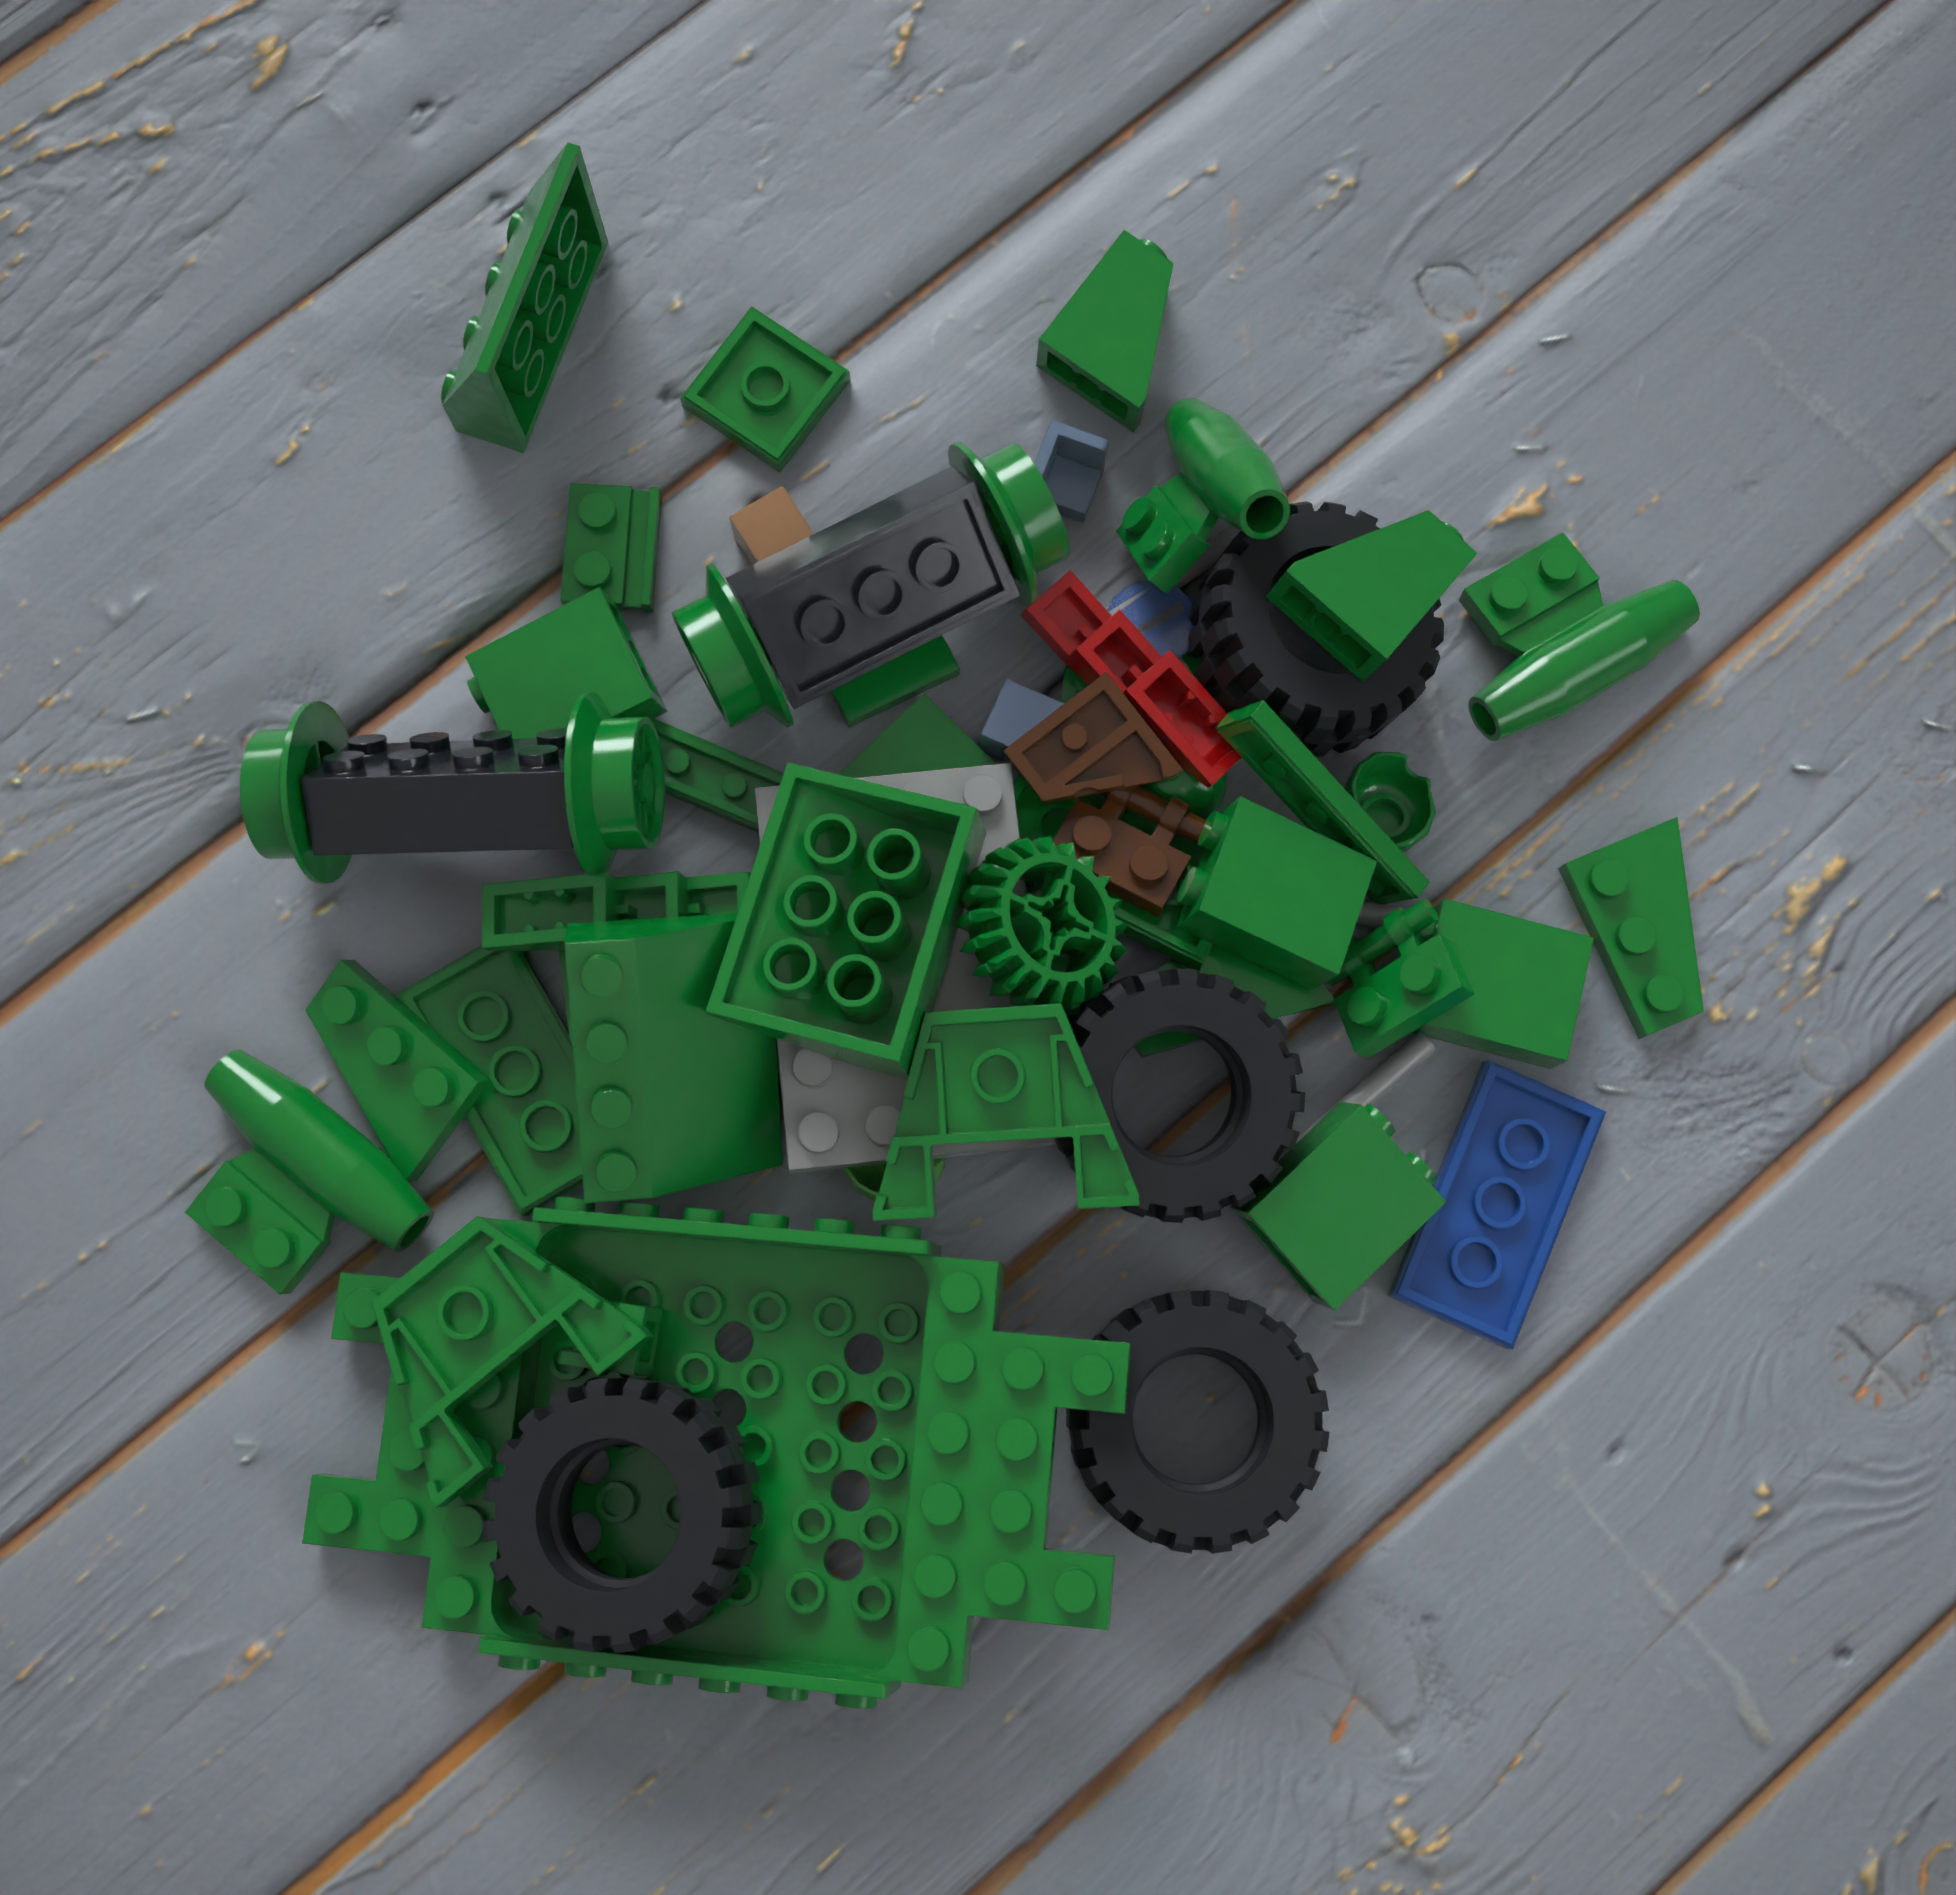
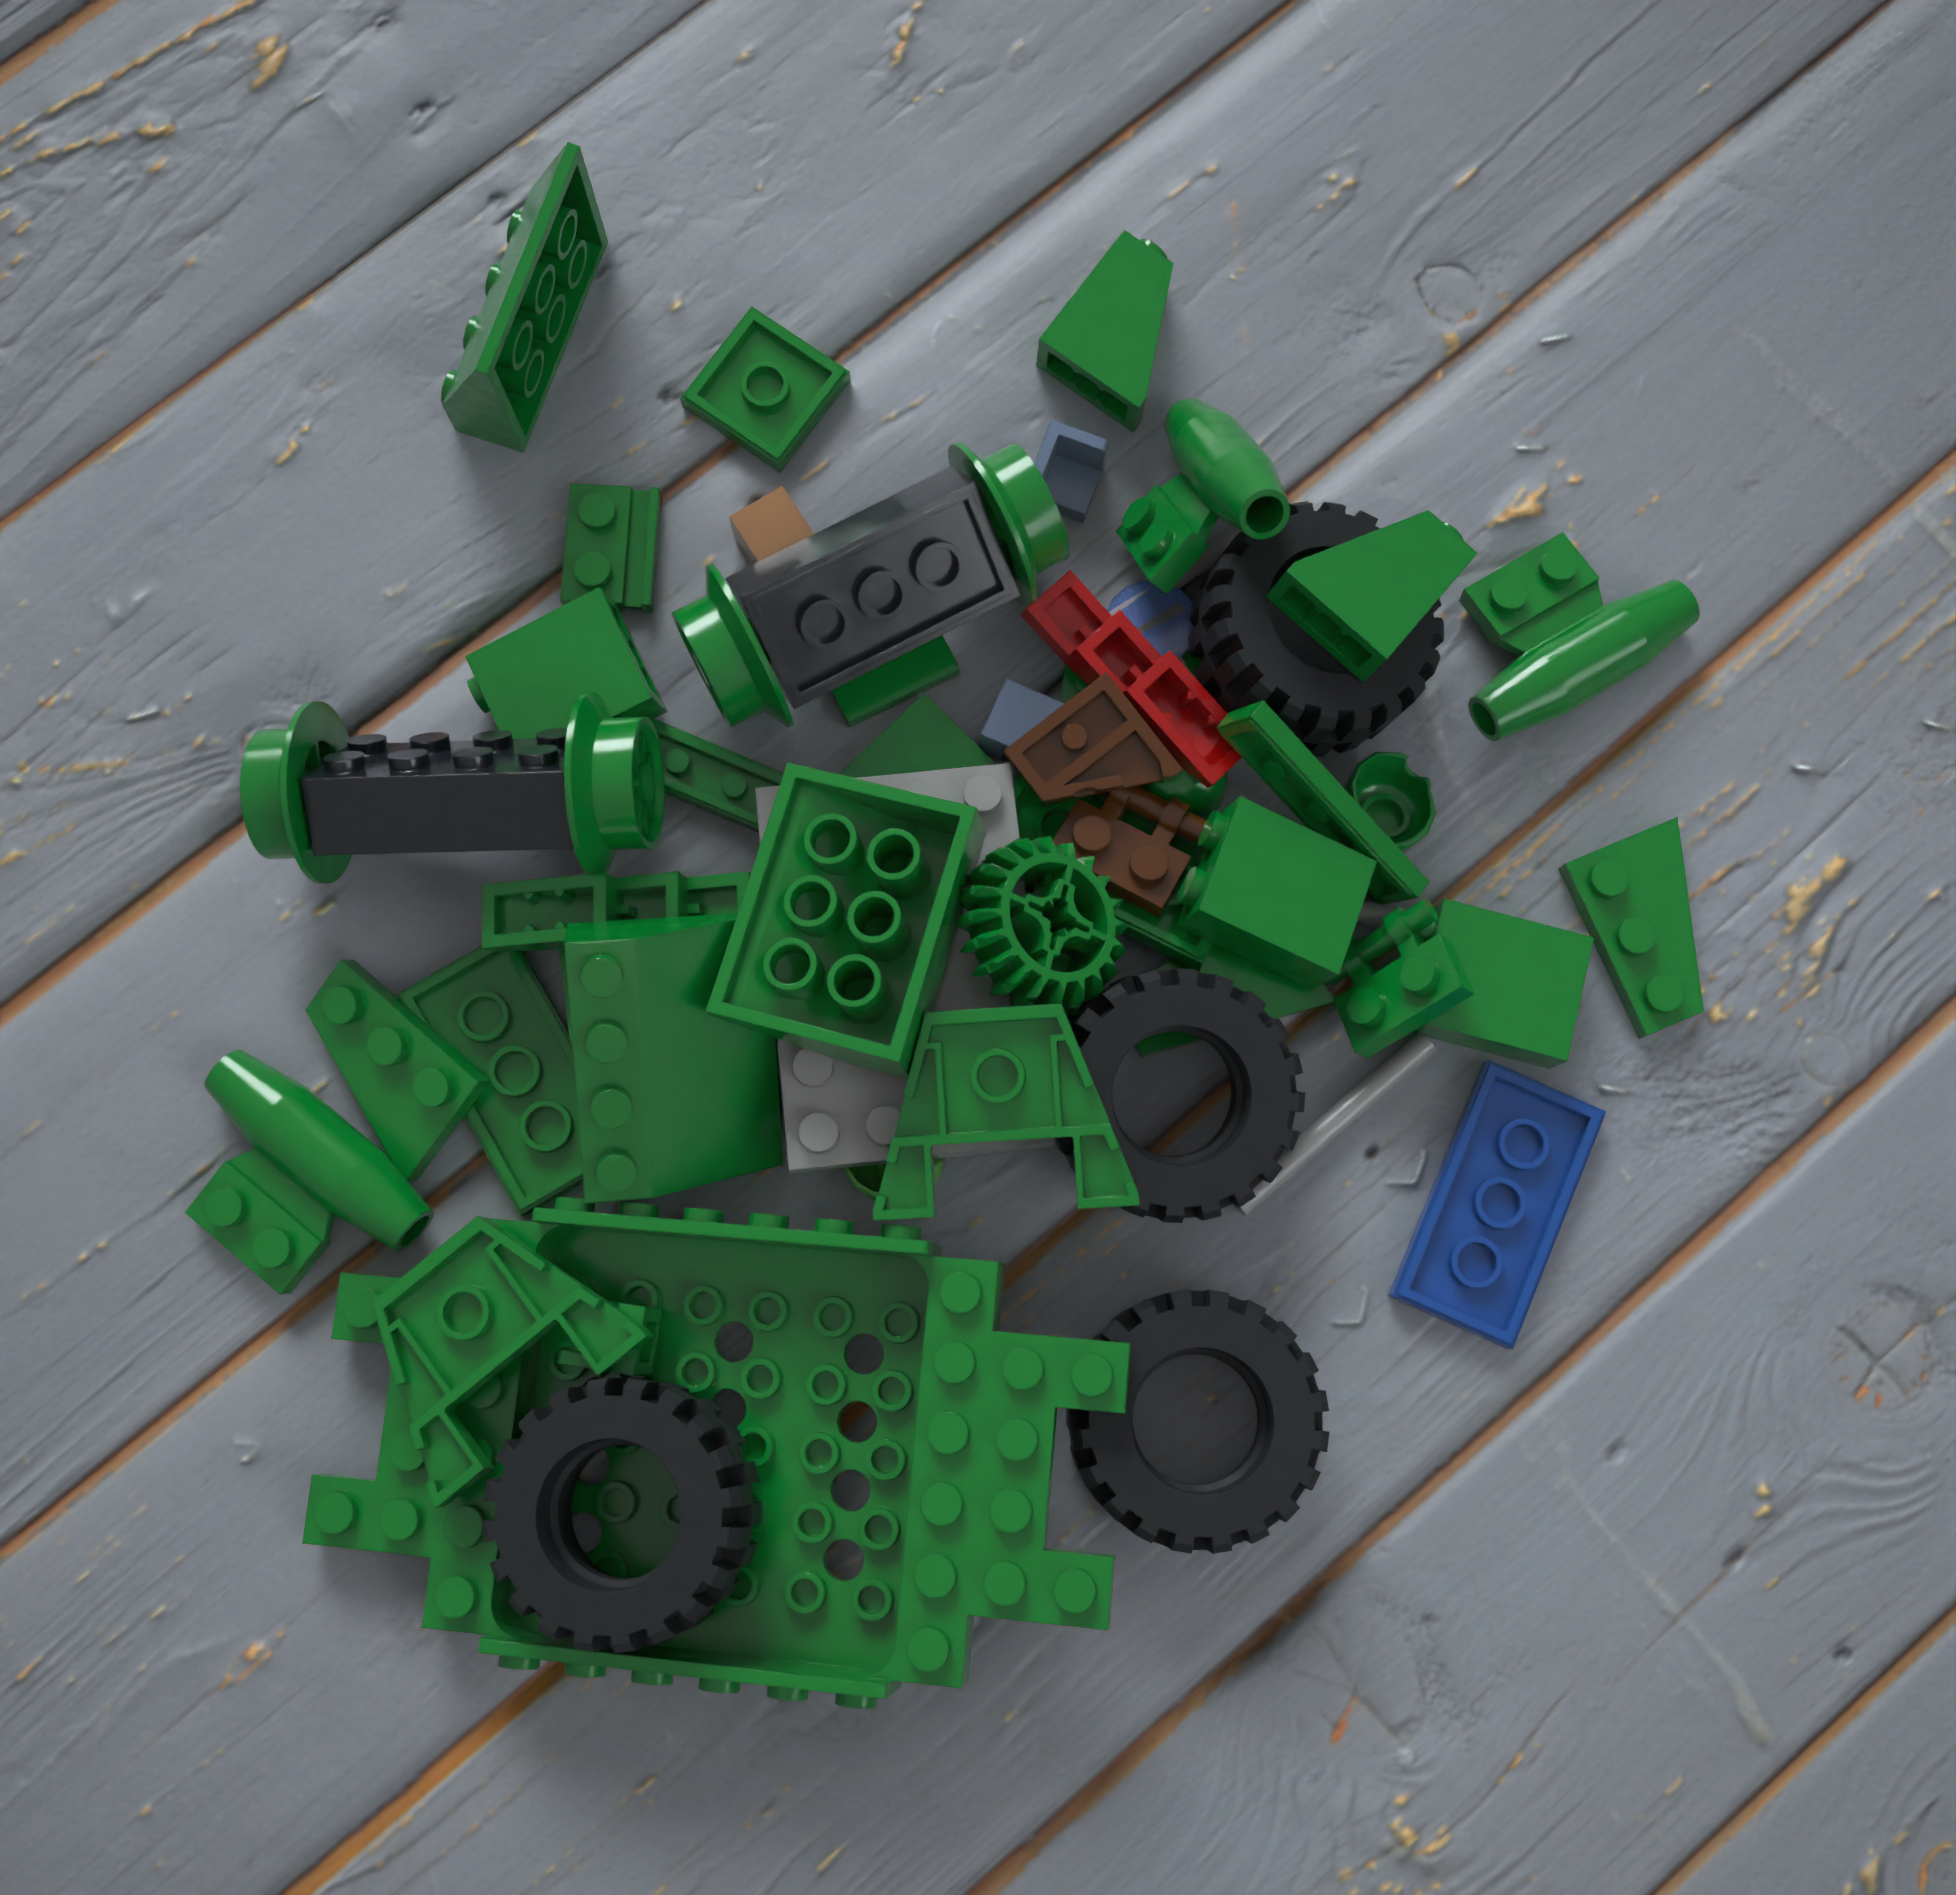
green brick [1230,1102,1446,1311] -> none

